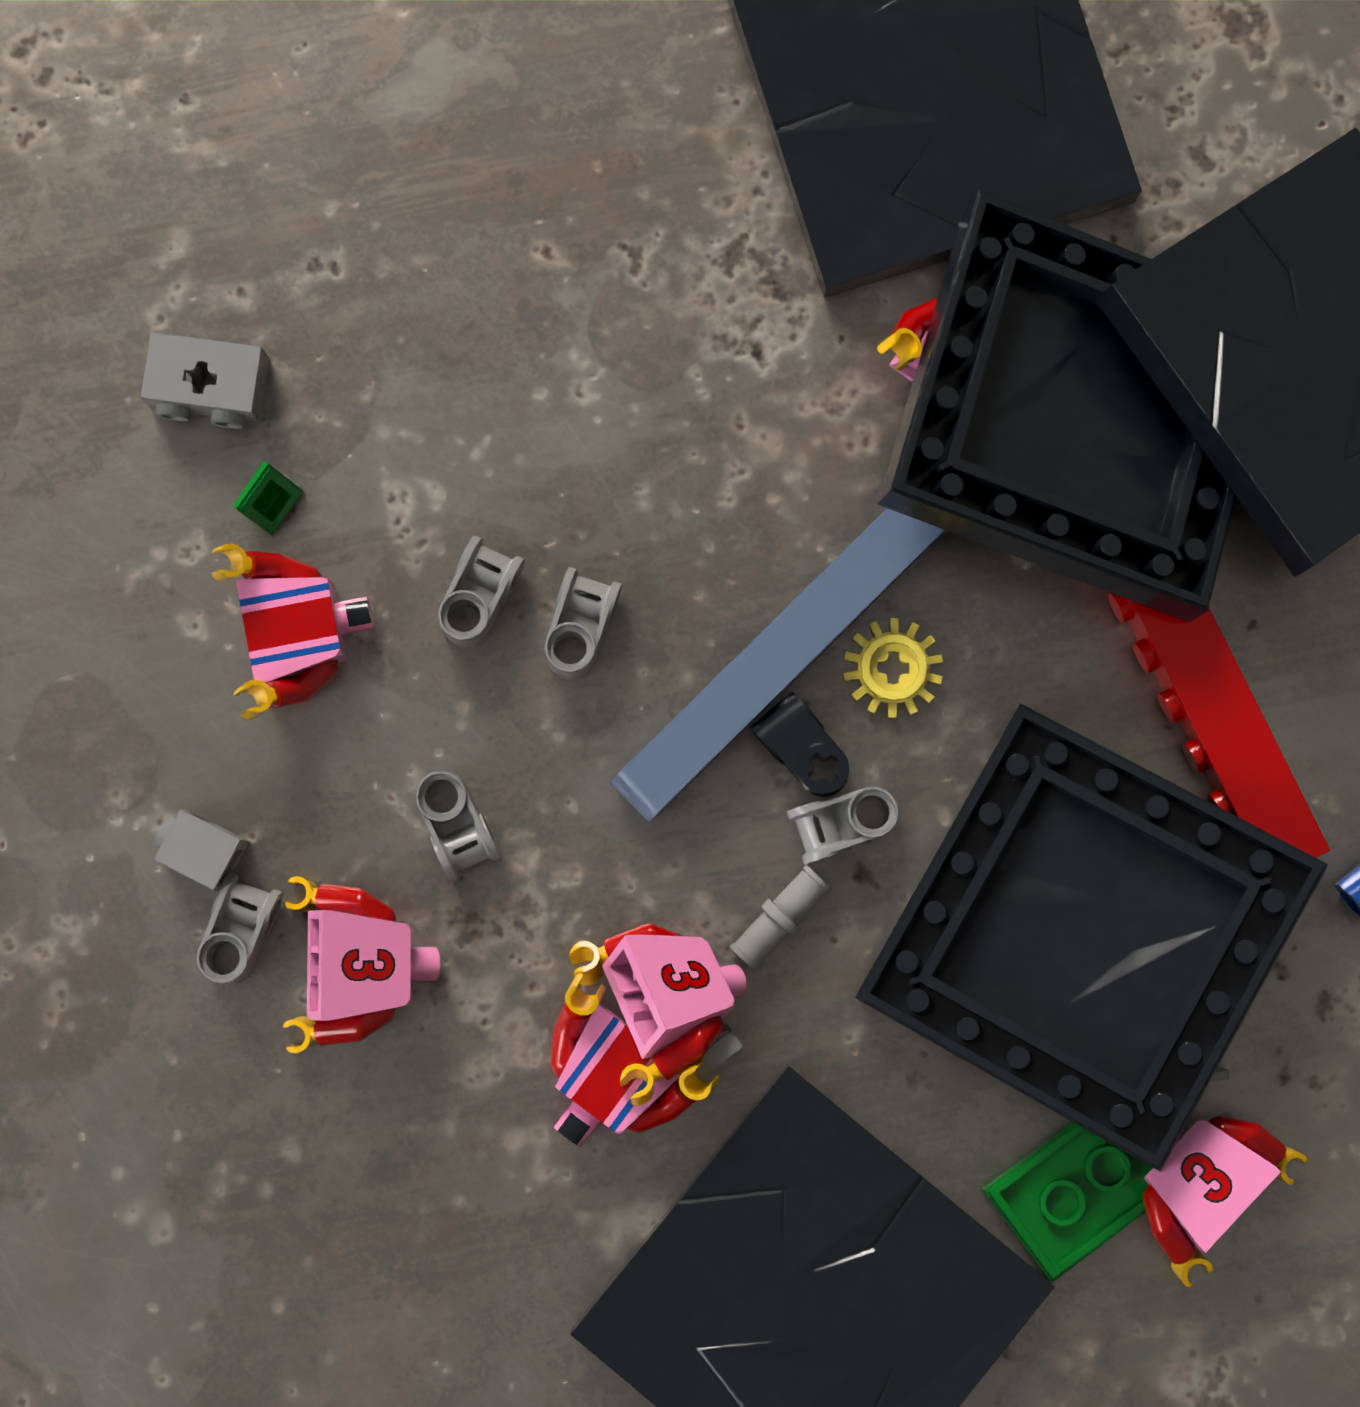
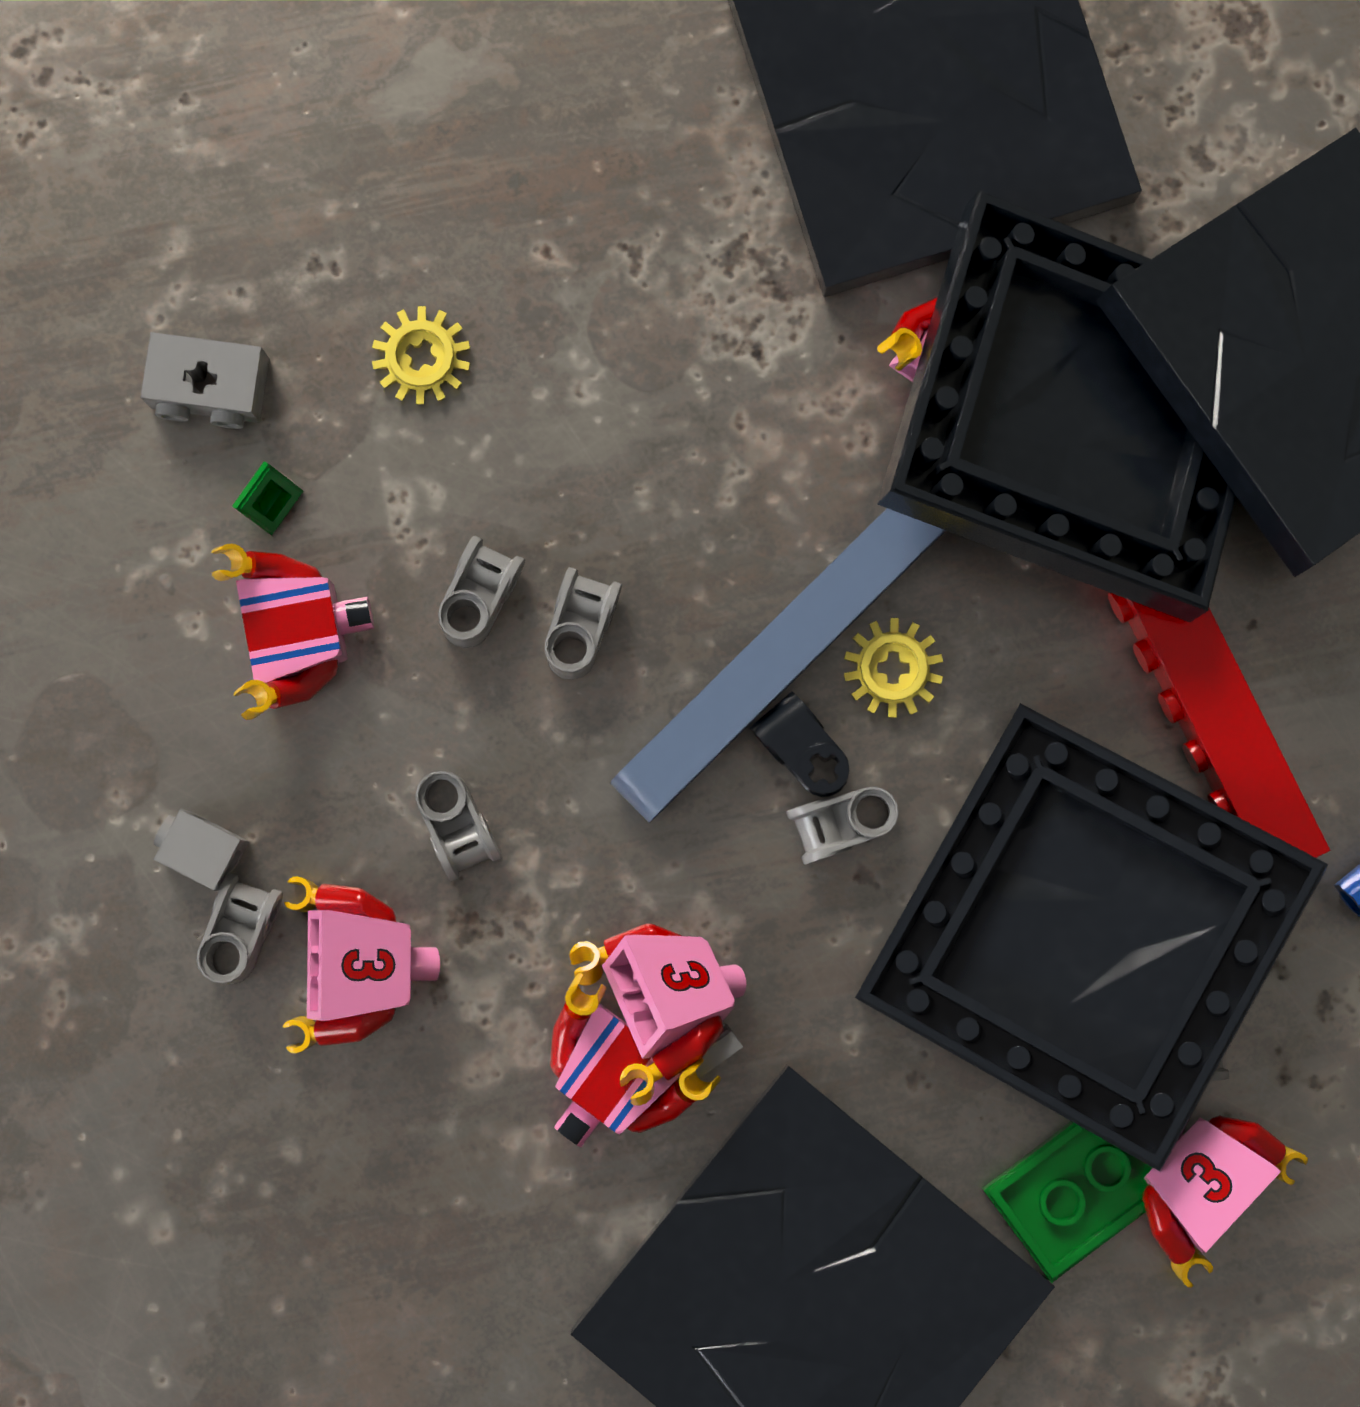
light grey pin [730,864,832,971] -> none
none -> light yellow gear [372,306,470,405]

